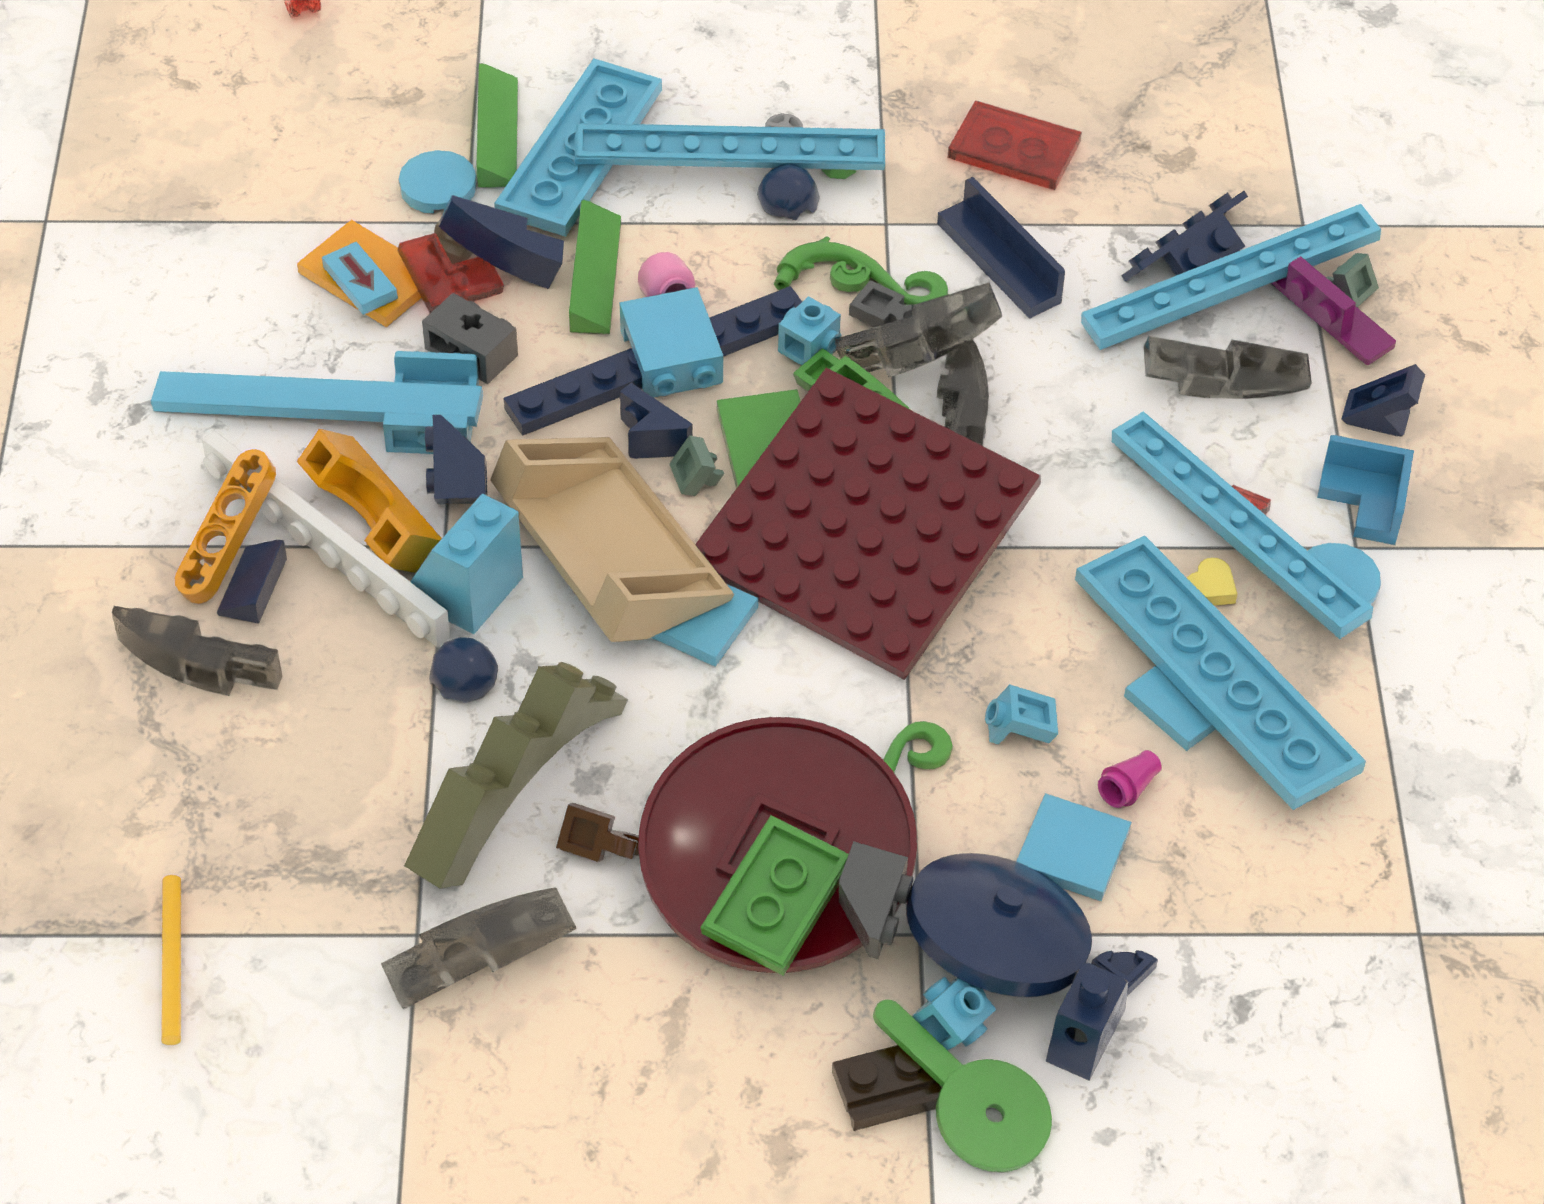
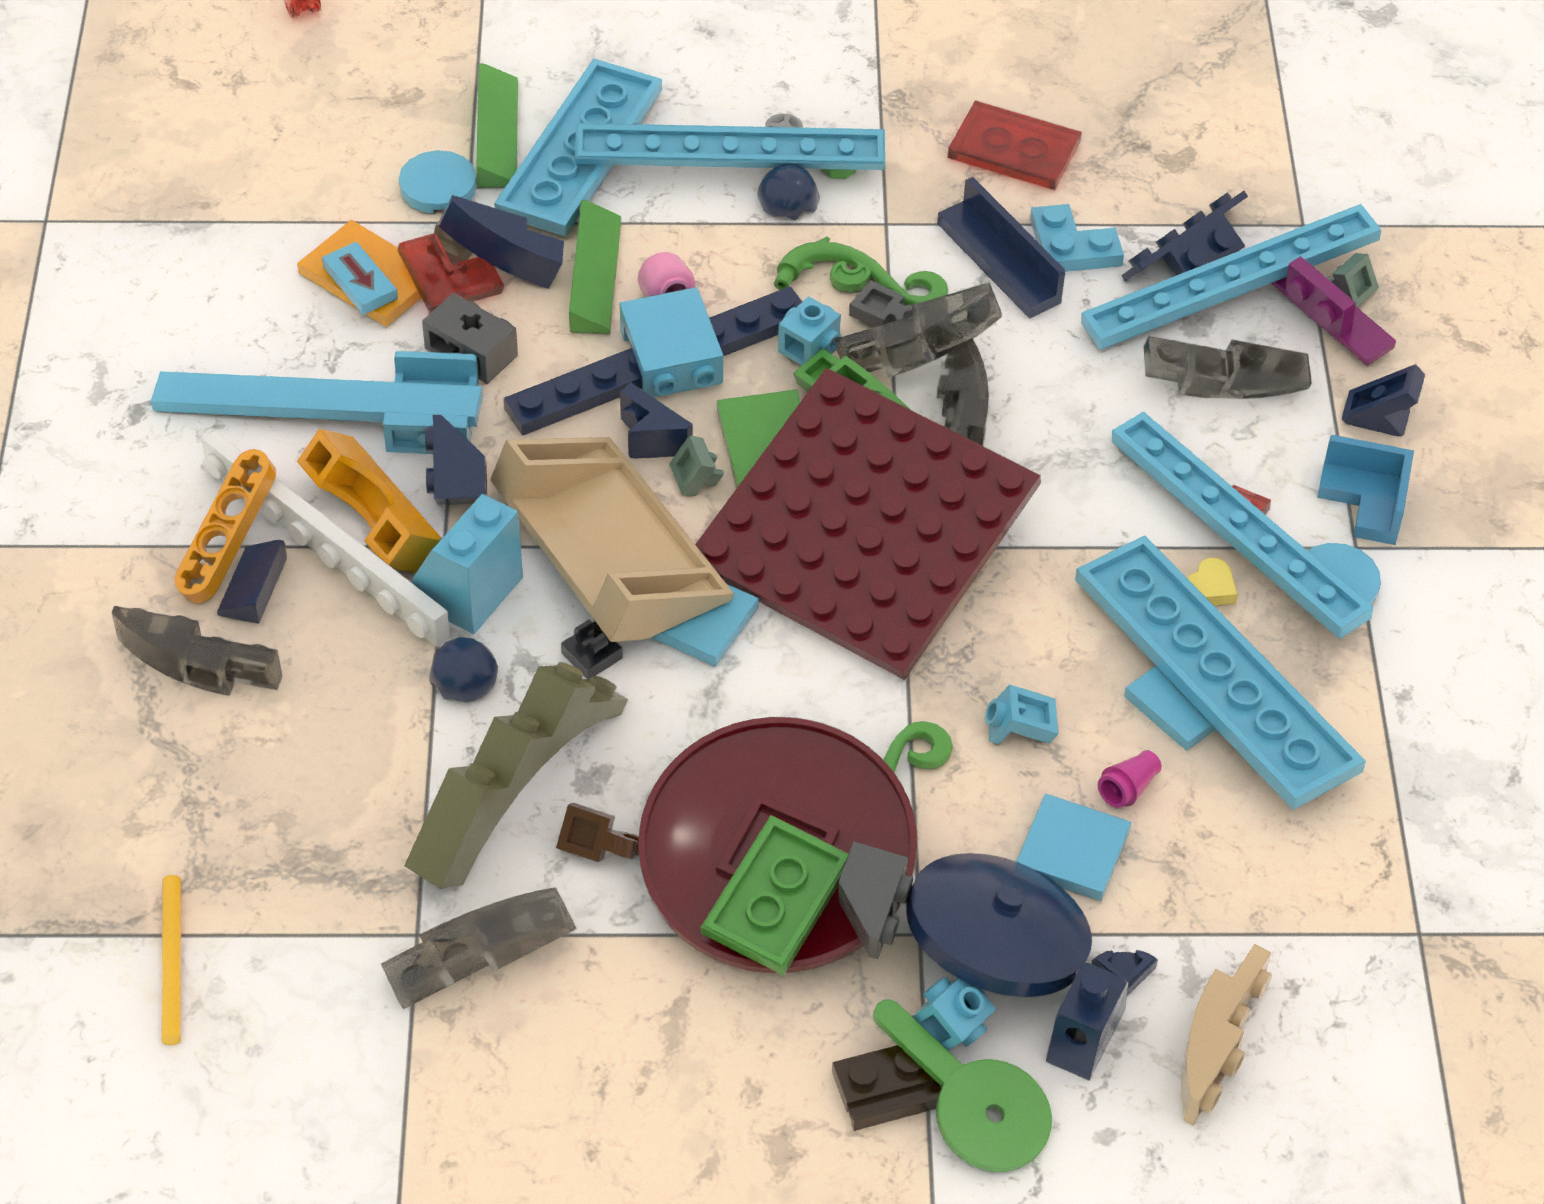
none -> black tile [561,619,623,679]
none -> medium azure plate [1030,204,1124,272]
none -> tan slope [1181,944,1272,1126]

